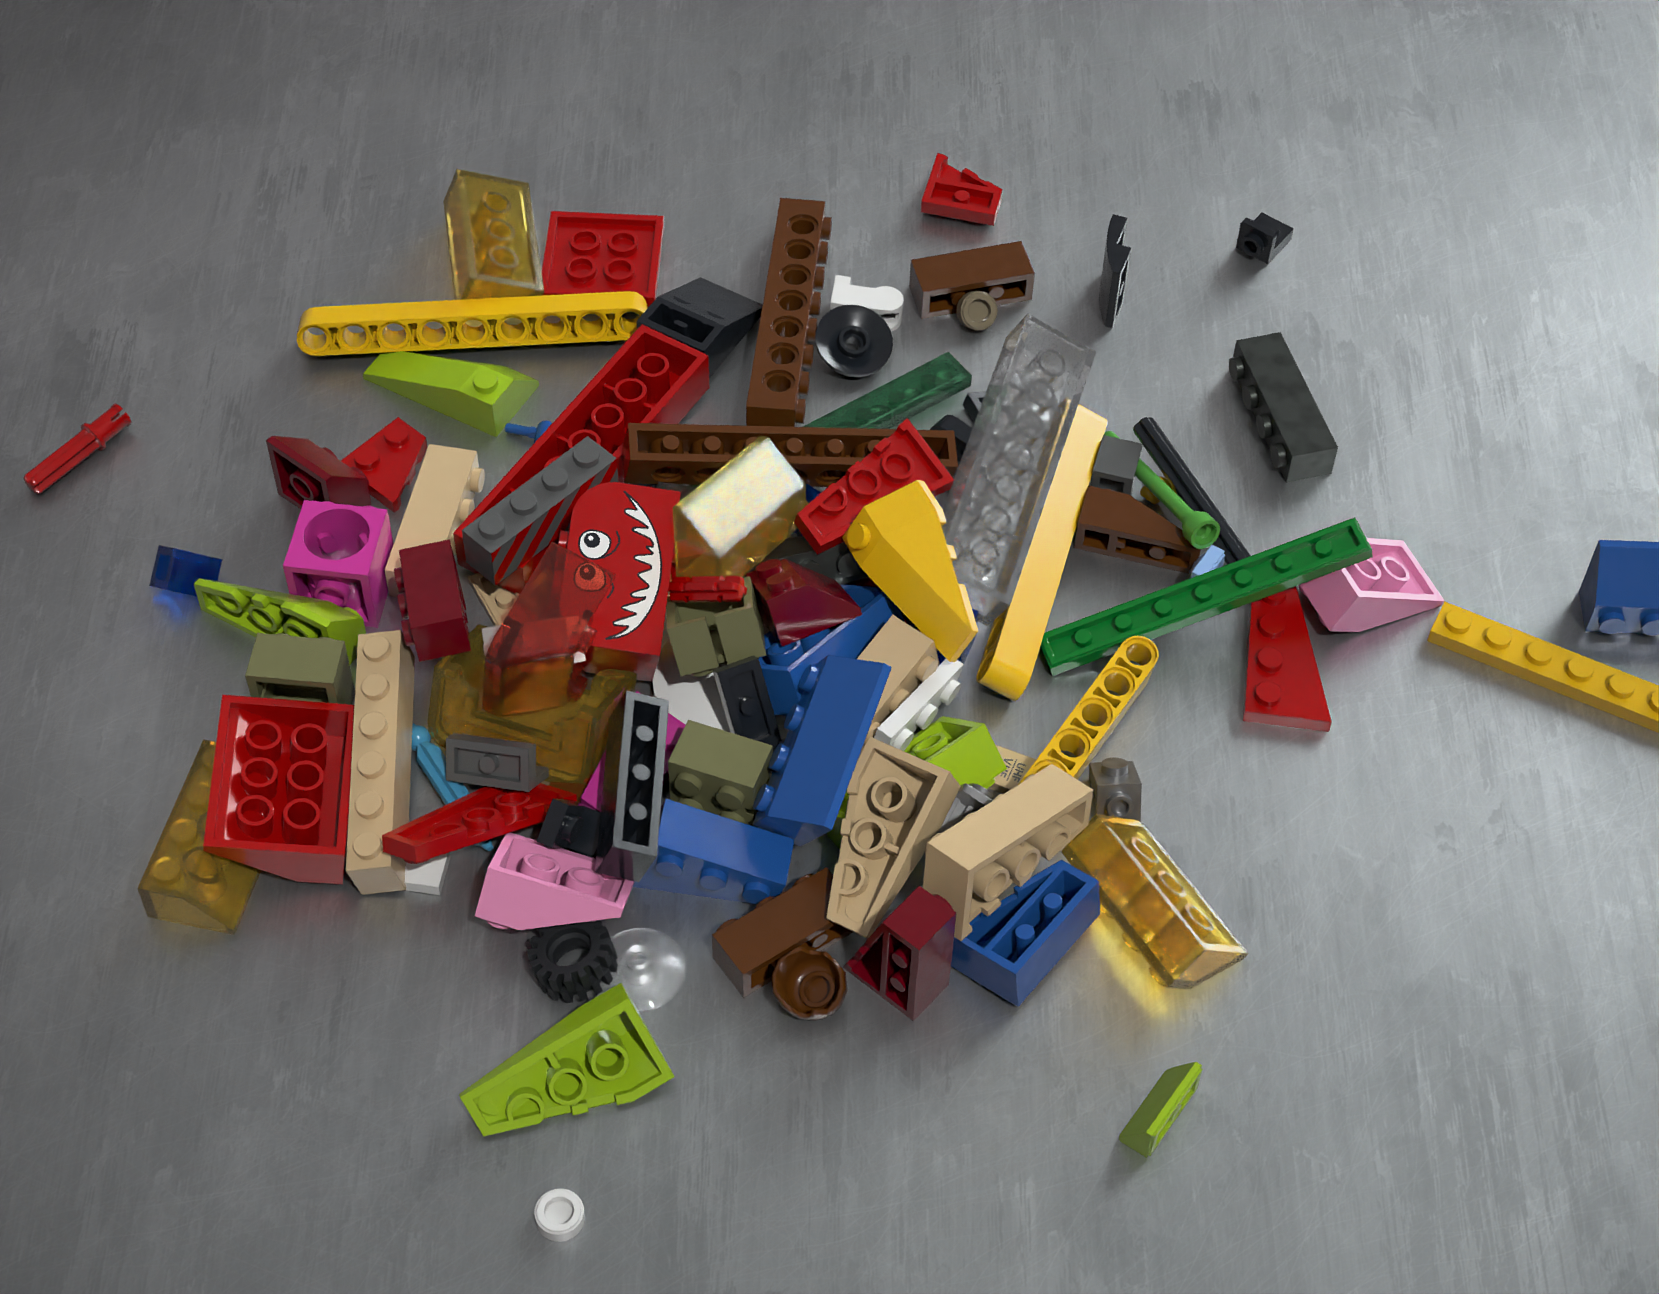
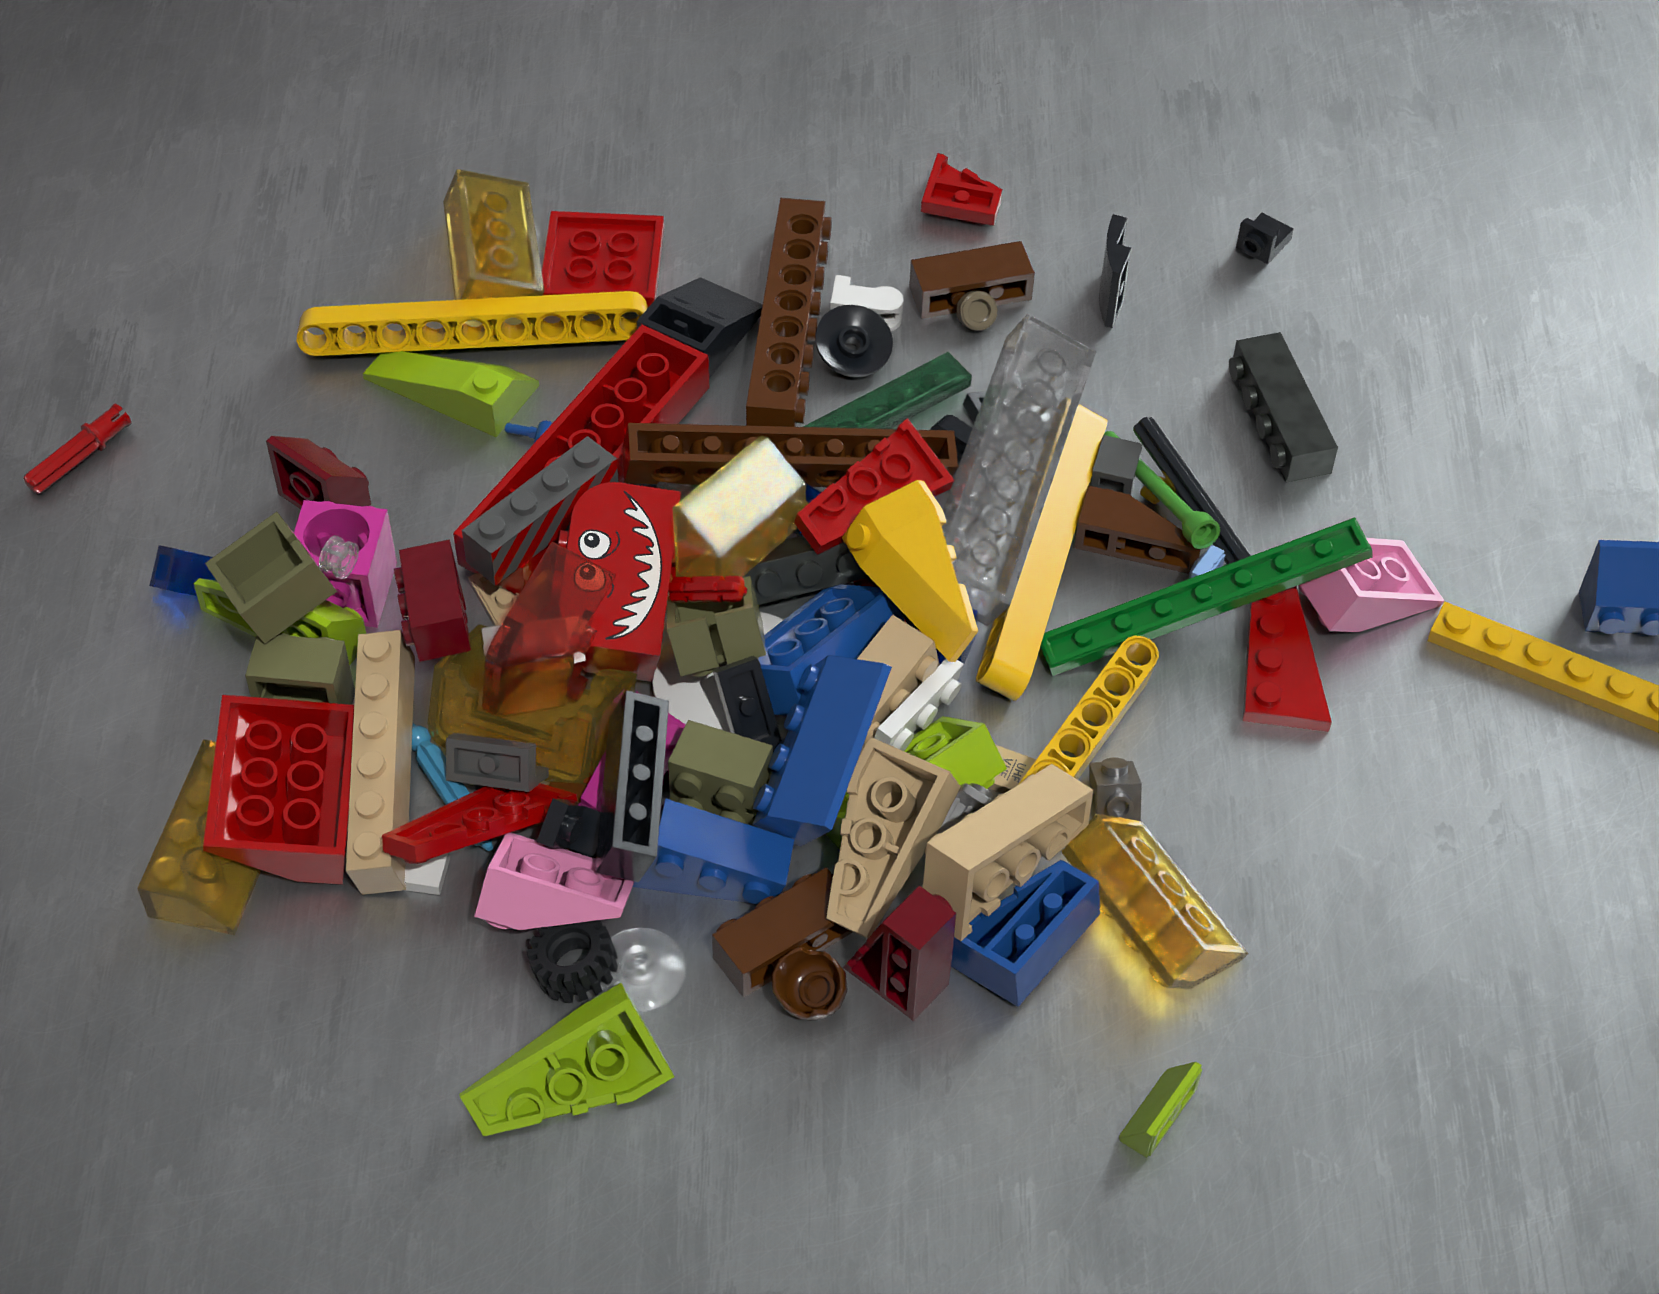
red wing [341,417,428,513] -> none
tan brick [385,444,485,597] -> none
white tile [534,1189,585,1242] -> none
dark red slope [745,559,862,646] -> none
none -> olive piece [205,511,337,644]
none -> clear bush [319,535,359,579]

